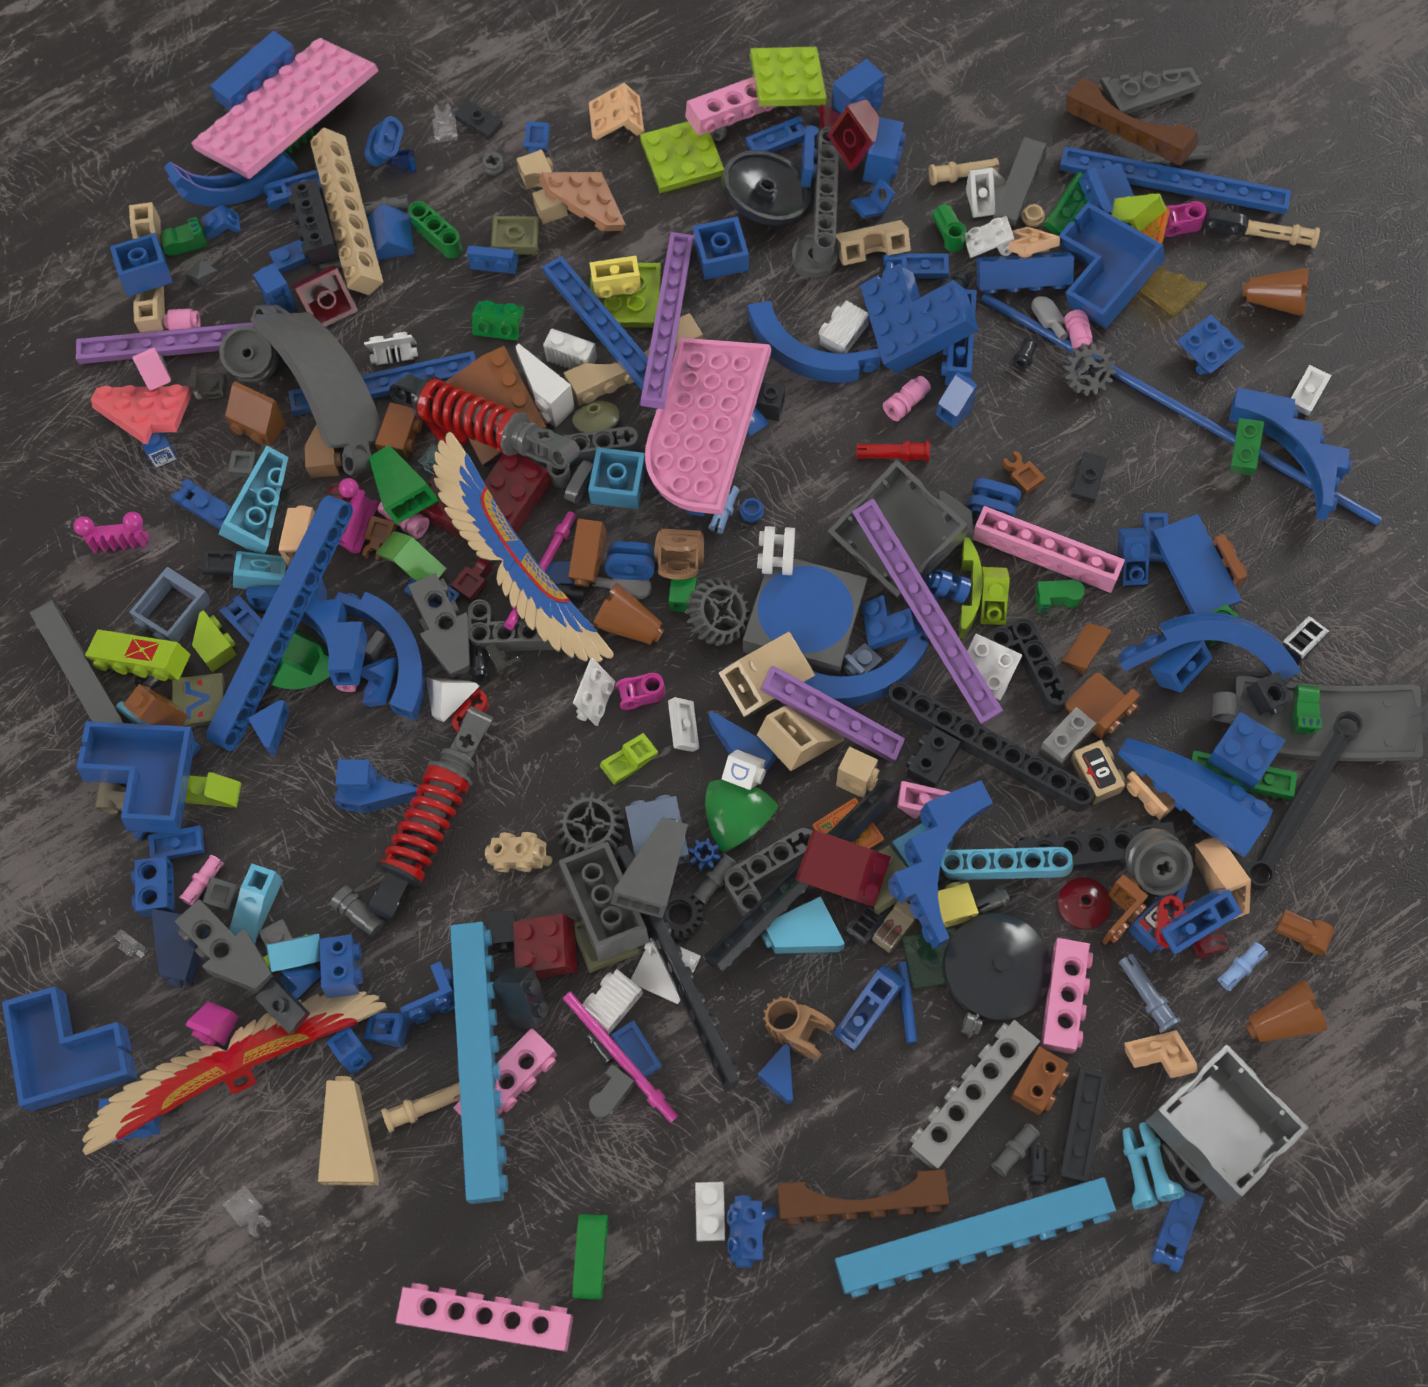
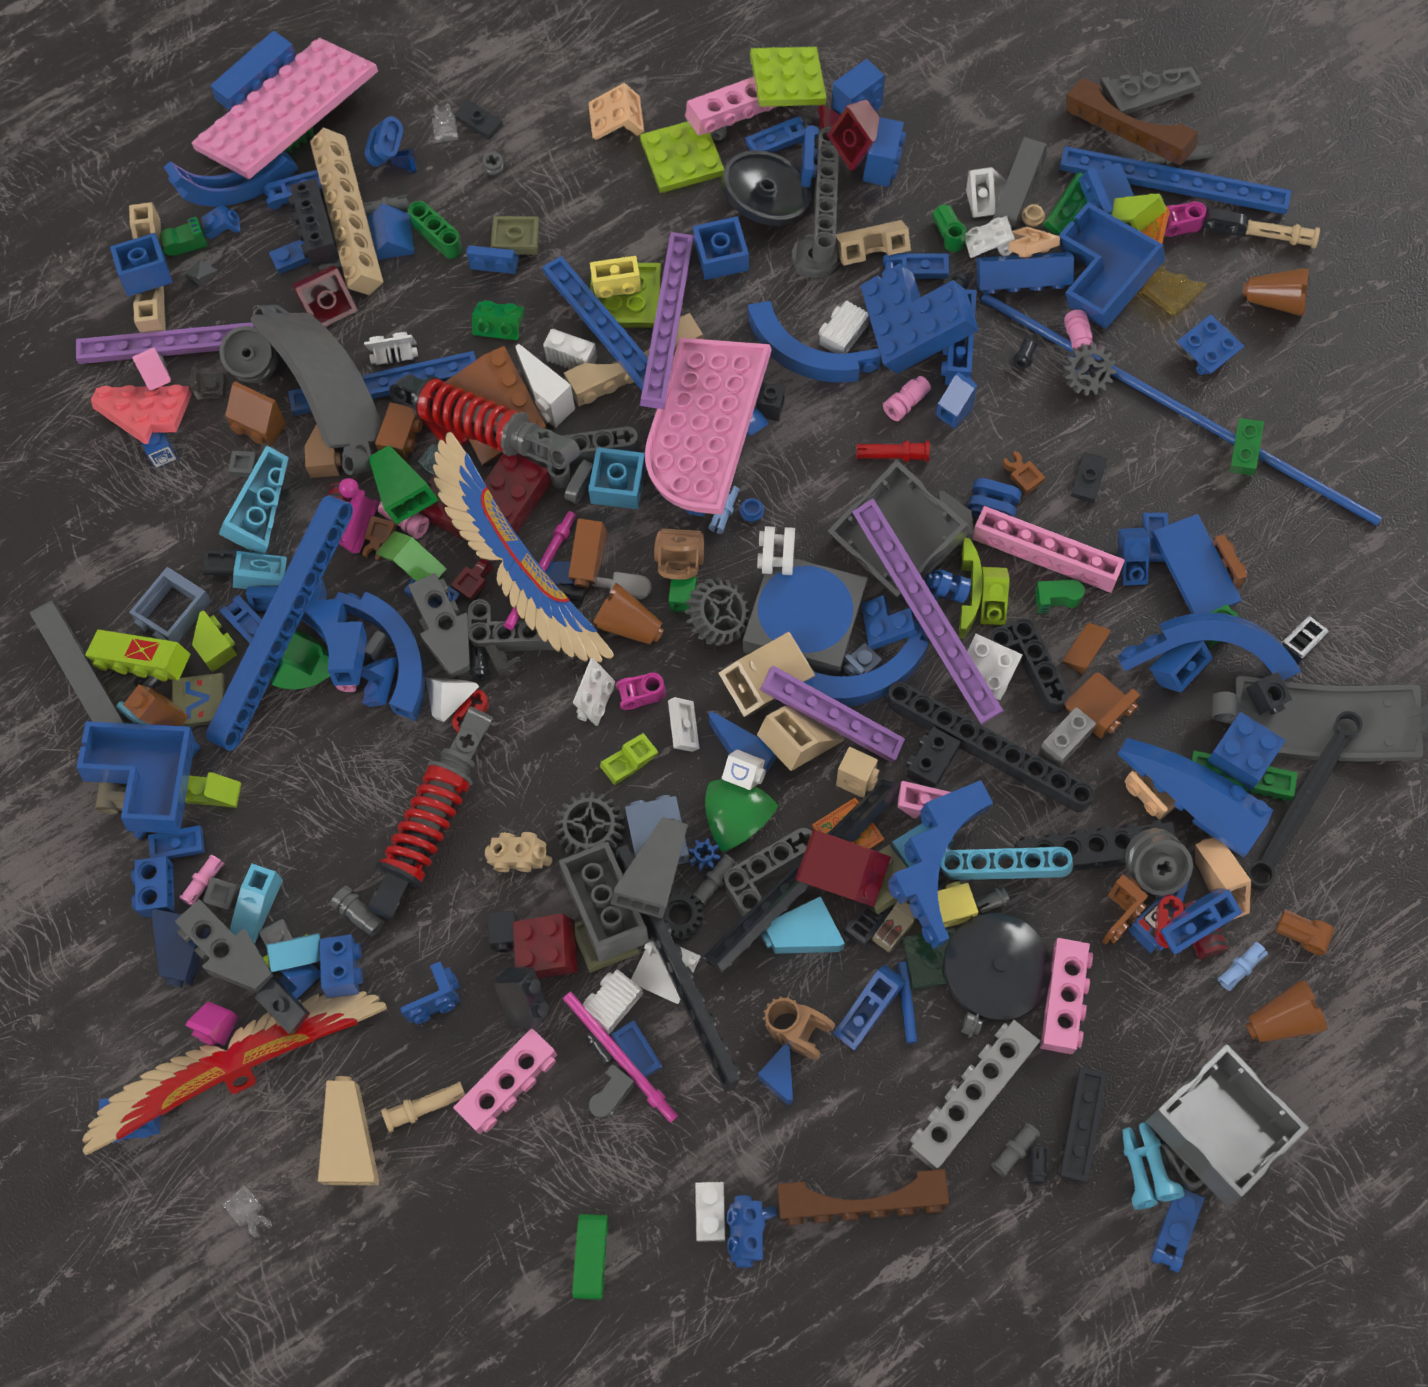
blue piece [2,986,137,1111] -> none
dark pink gear [73,512,149,553] -> none
clear plate [114,929,148,958] -> none
bright pink brick [164,309,201,330] -> none
blue plate [171,479,232,530] -> none
blue slope [248,700,290,756] -> none
blue brick [253,263,298,313] -> none
light nougat slope [279,505,315,567] -> none
blue bracket [326,1027,373,1075] -> none
blue slope [334,776,417,814] -> none
blue brick [336,759,377,793] -> none
blue slope [363,1013,411,1049] -> none
bright pink brick [396,1283,573,1352] -> none
dark azure brick [450,922,508,1204] -> none
tan arch [516,150,568,224] -> none
blue bracket [522,121,550,154] -> none
nougat plate [539,172,626,231] -> none
olive dish [573,401,620,433] -> none
blue brick [604,541,655,581] -> none
dark azure brick [835,1177,1116,1298] -> none
blue bracket [850,179,896,219] -> none
tan pin [929,158,999,185] -> none
dark orange brick [1010,1046,1069,1115] -> none
light grey piece [1031,296,1068,341] -> none
dark red dish [1058,878,1111,930] -> none
tan brick [1070,740,1126,805] -> none
sand blue pin [1119,954,1181,1034] -> none
light nougat plate [1124,1030,1197,1078] -> none
blue arch [1229,388,1352,520] -> none
white plate [1291,365,1331,416] -> none
green leg [1291,685,1322,735] -> none

